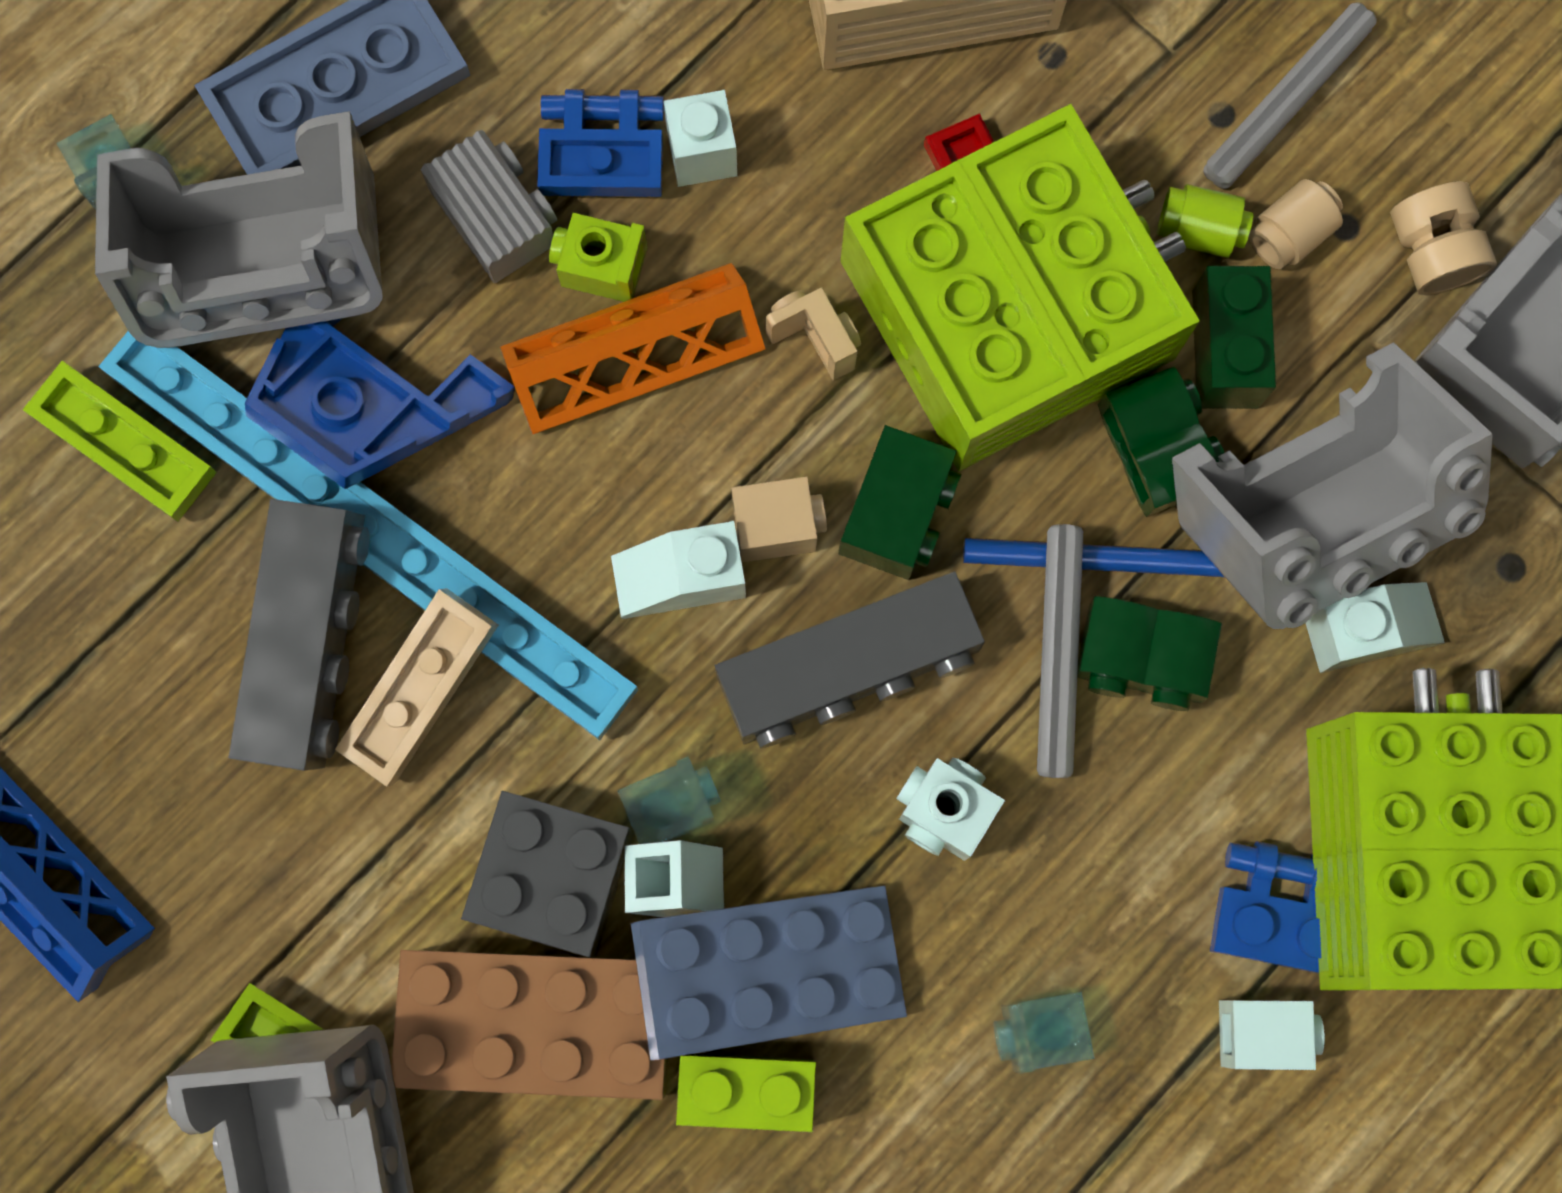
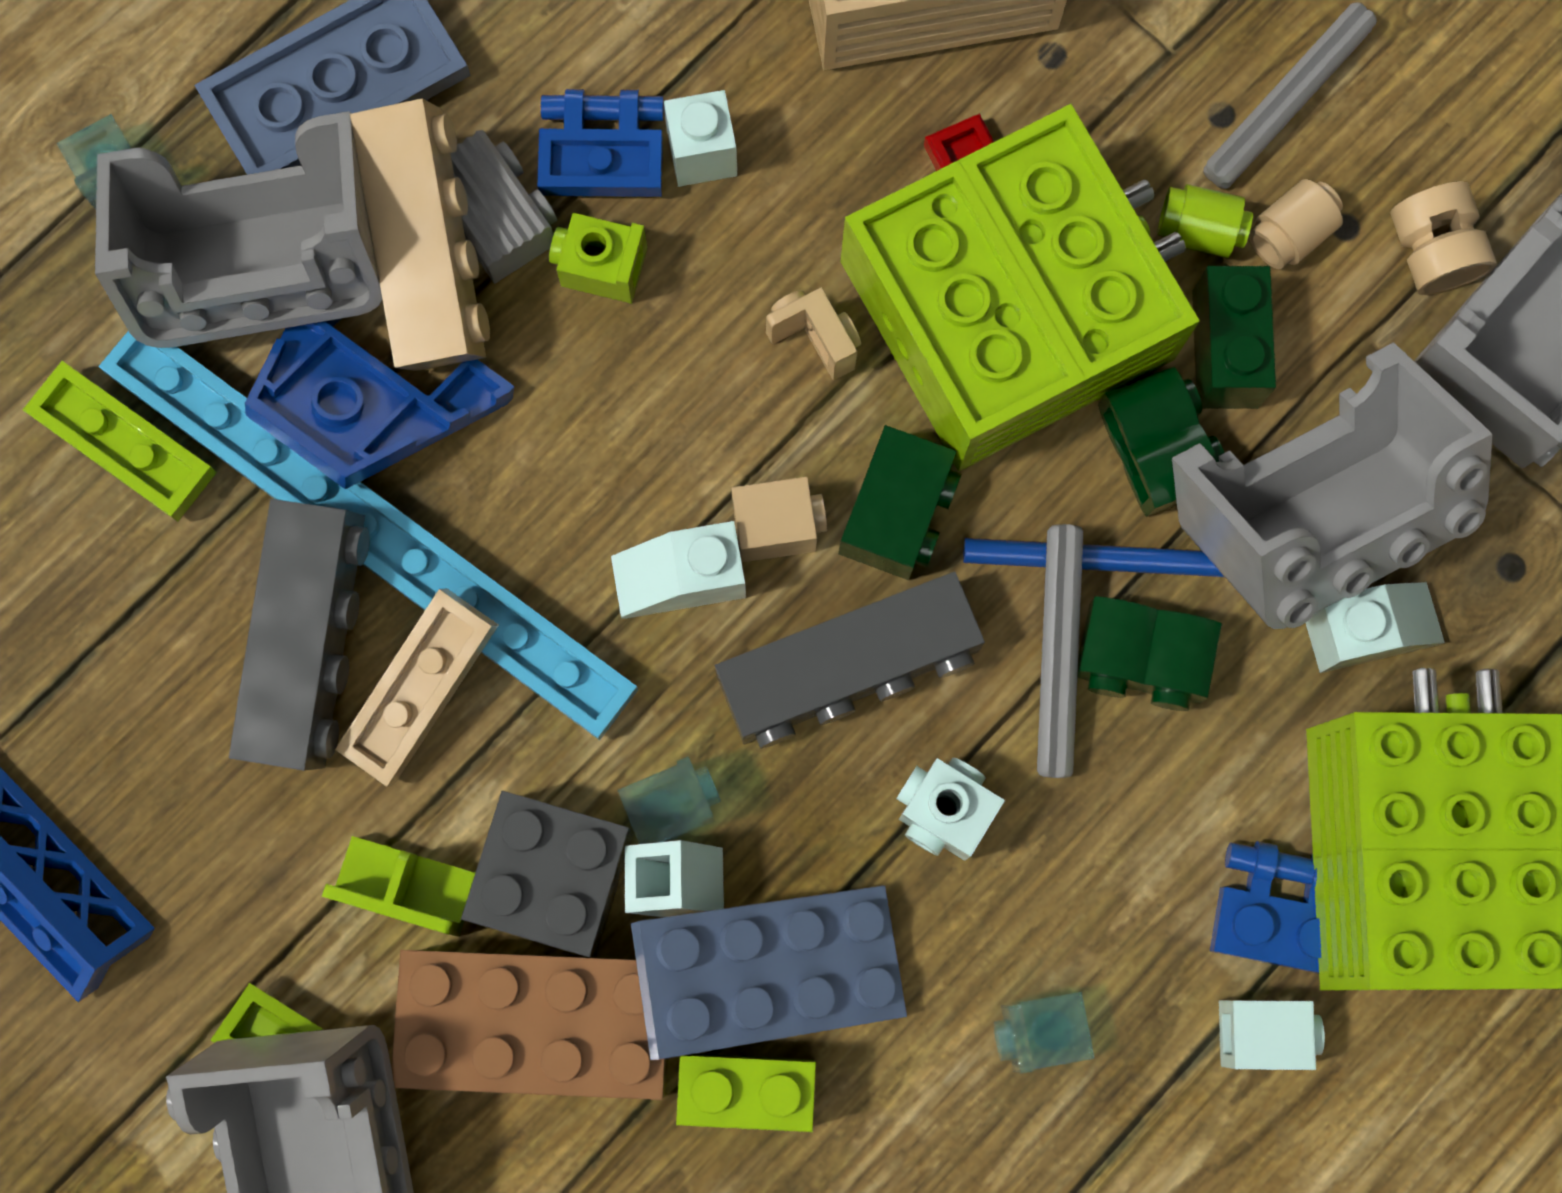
orange fence [500,263,766,434] -> none
none -> lime panel [321,836,475,937]
none -> tan brick [350,98,490,371]

